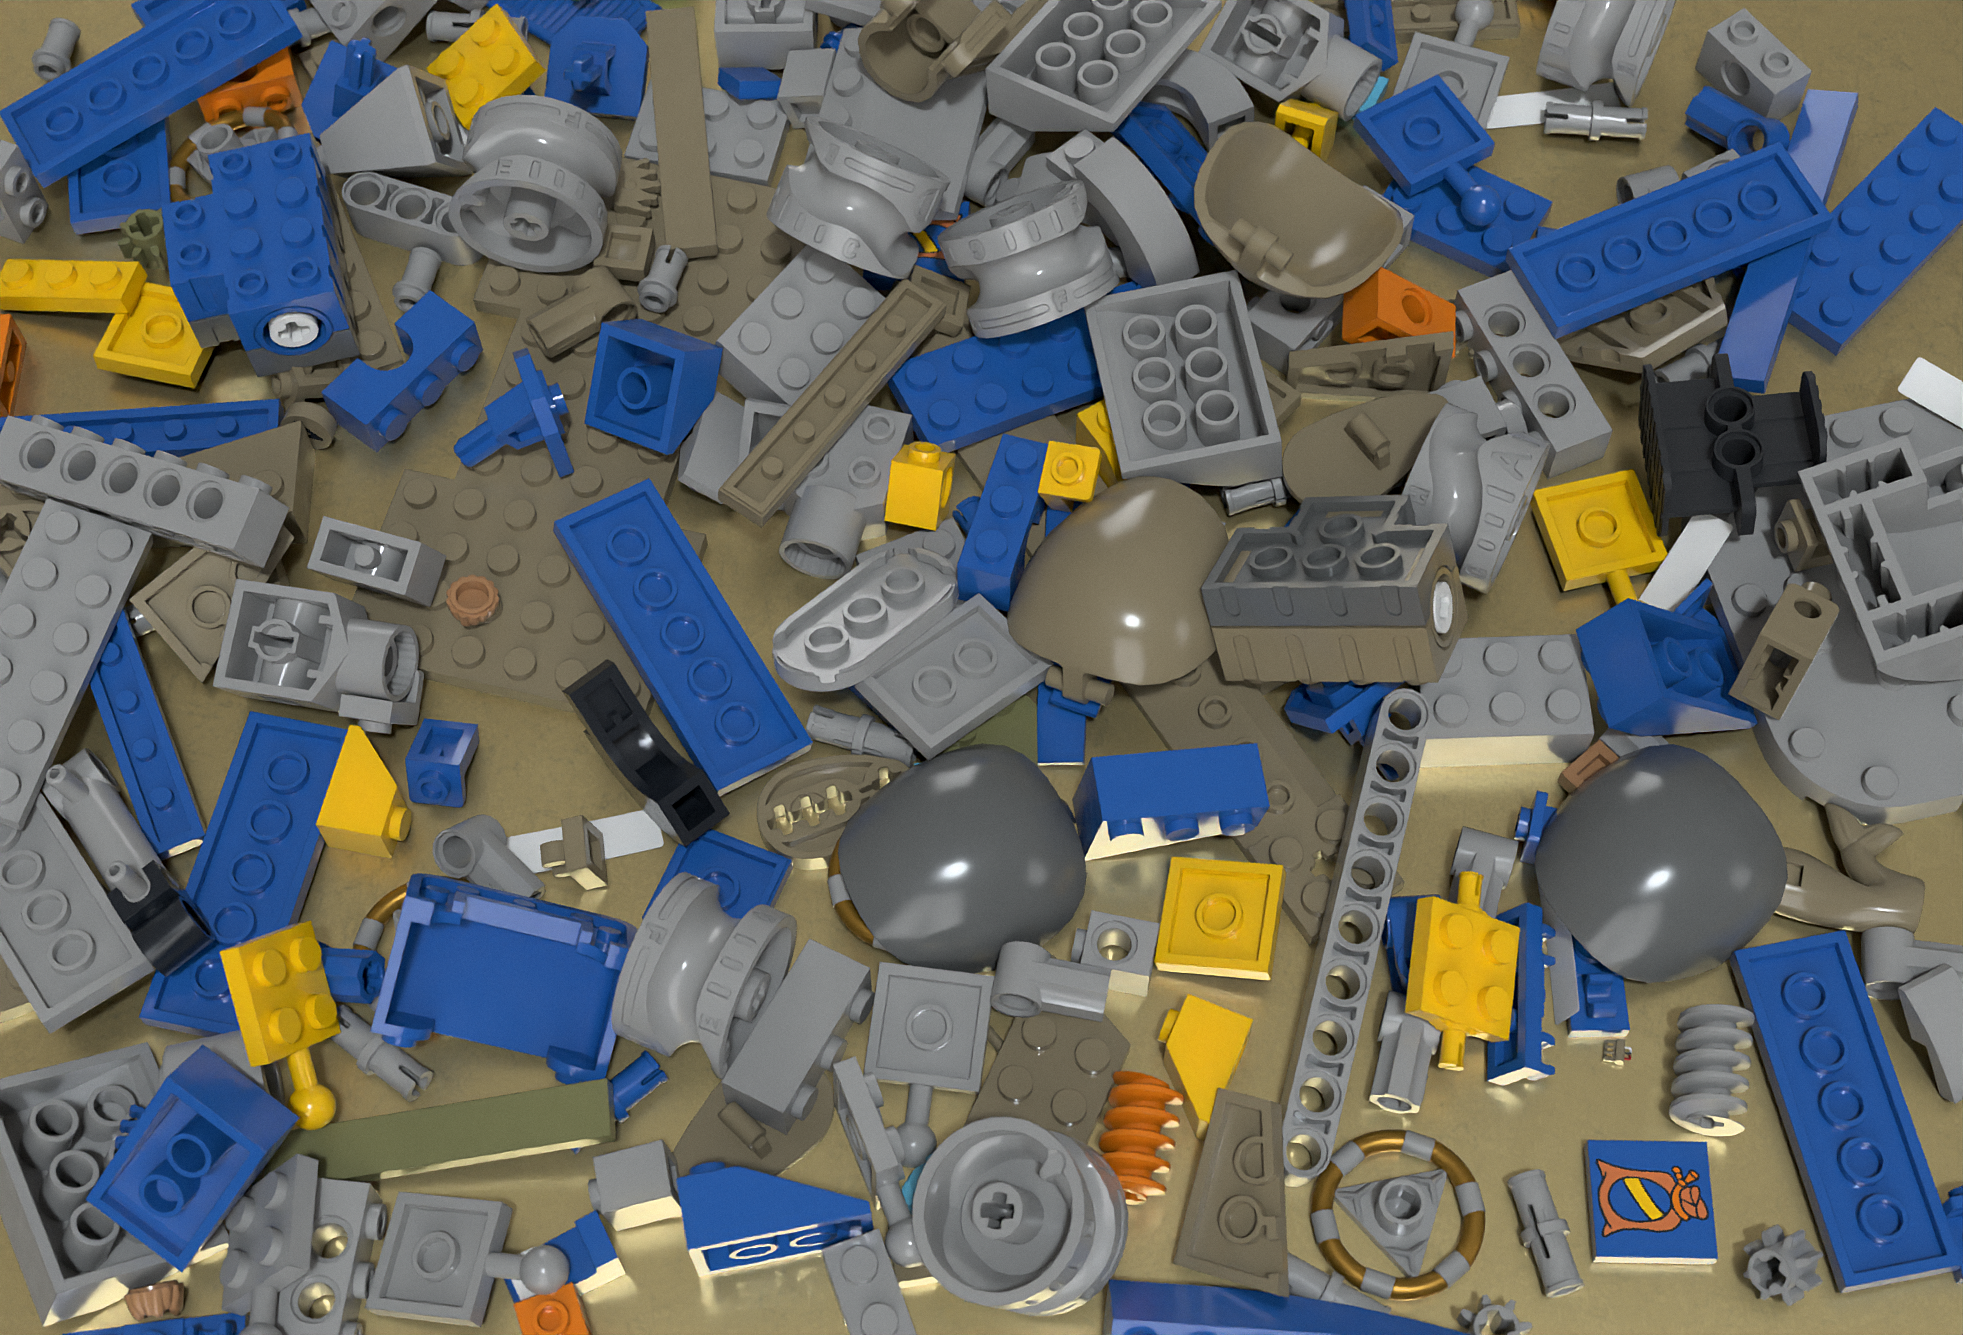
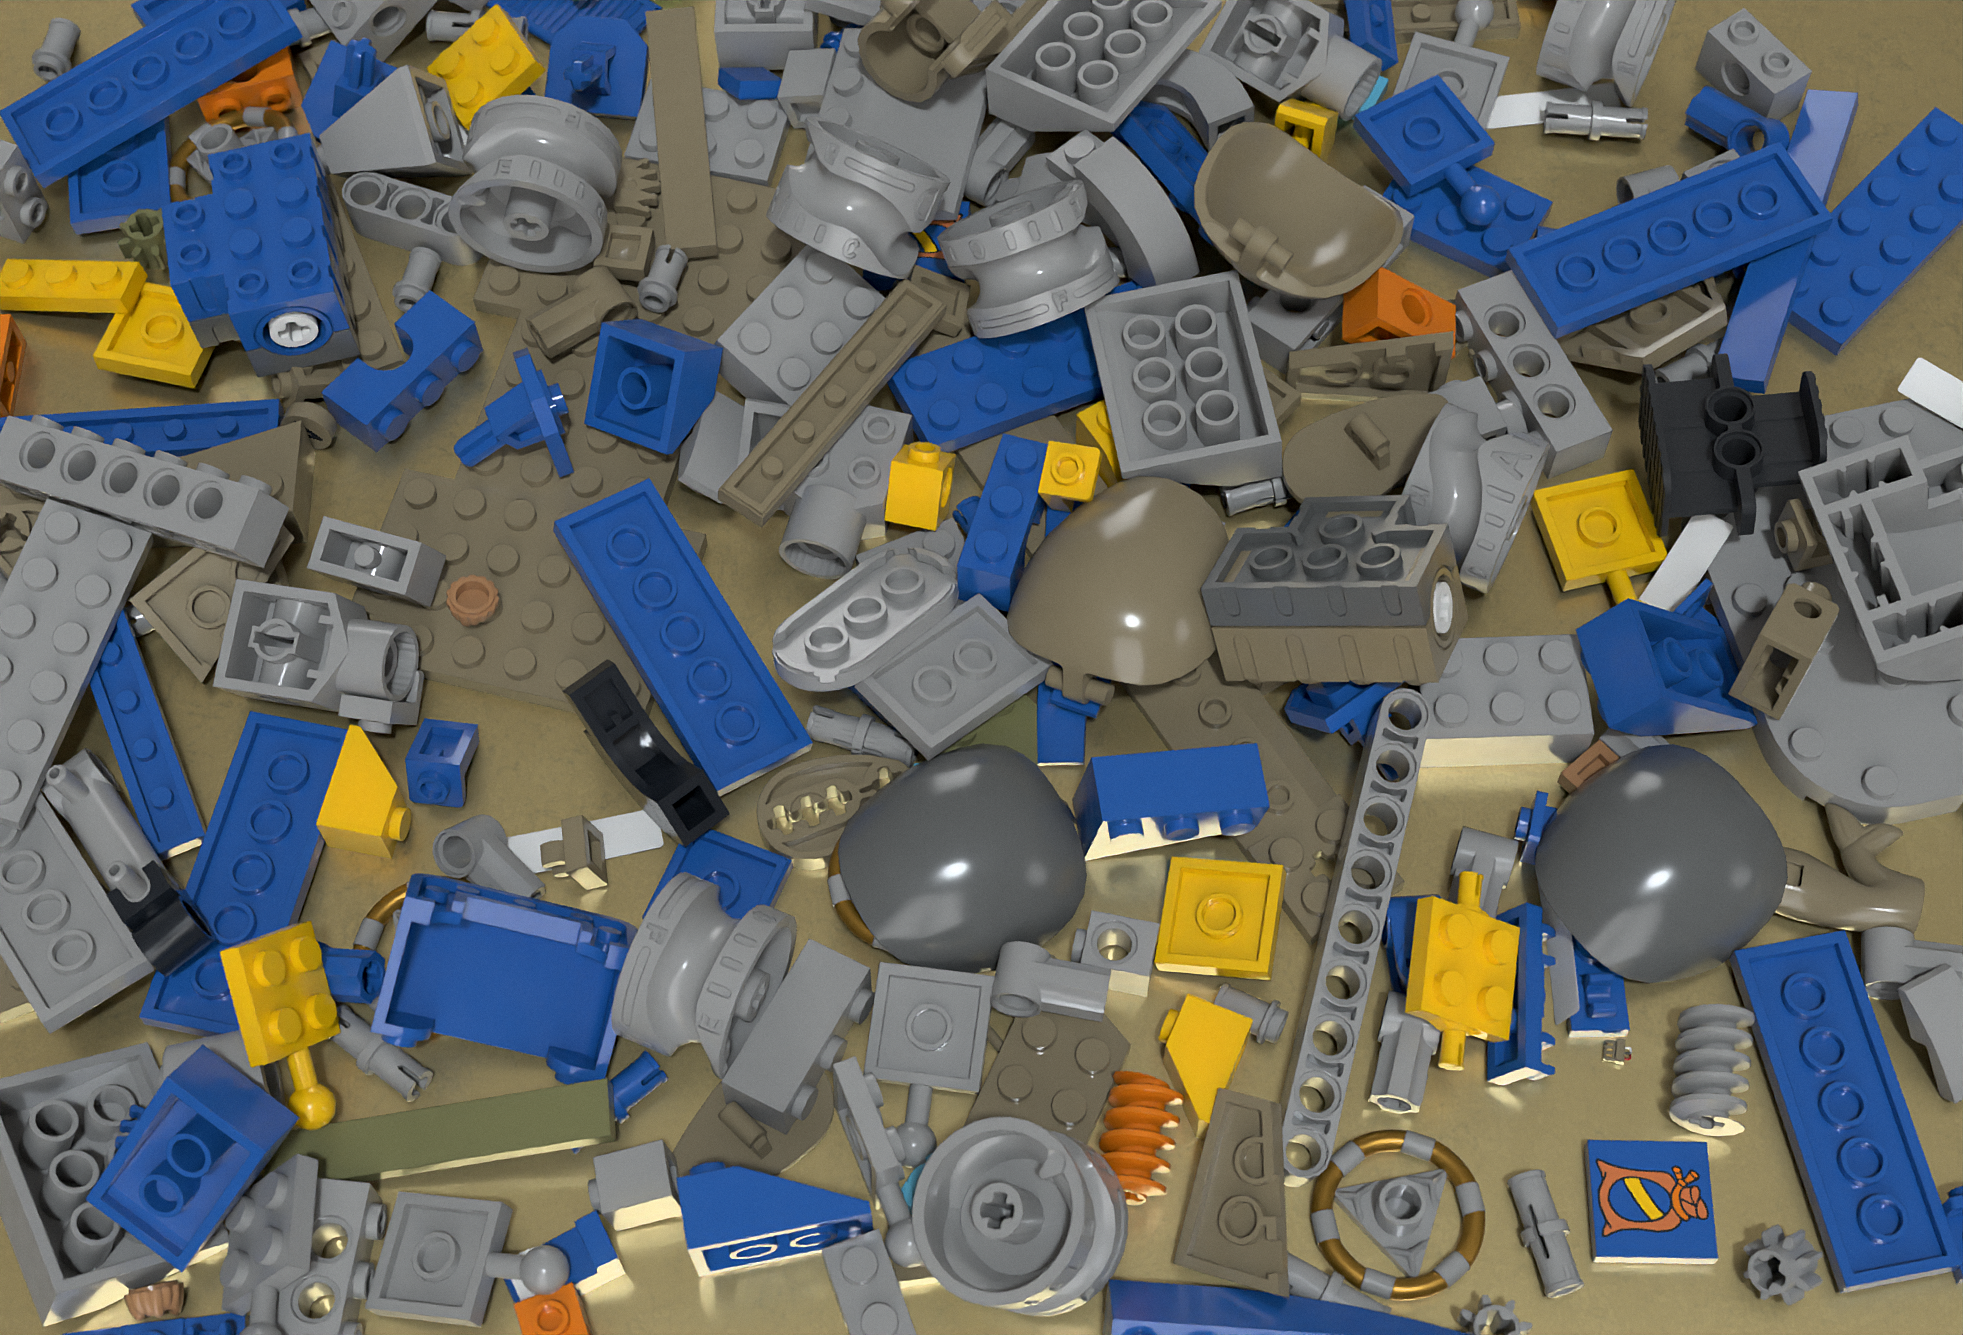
none -> light grey pin [1214,982,1289,1044]

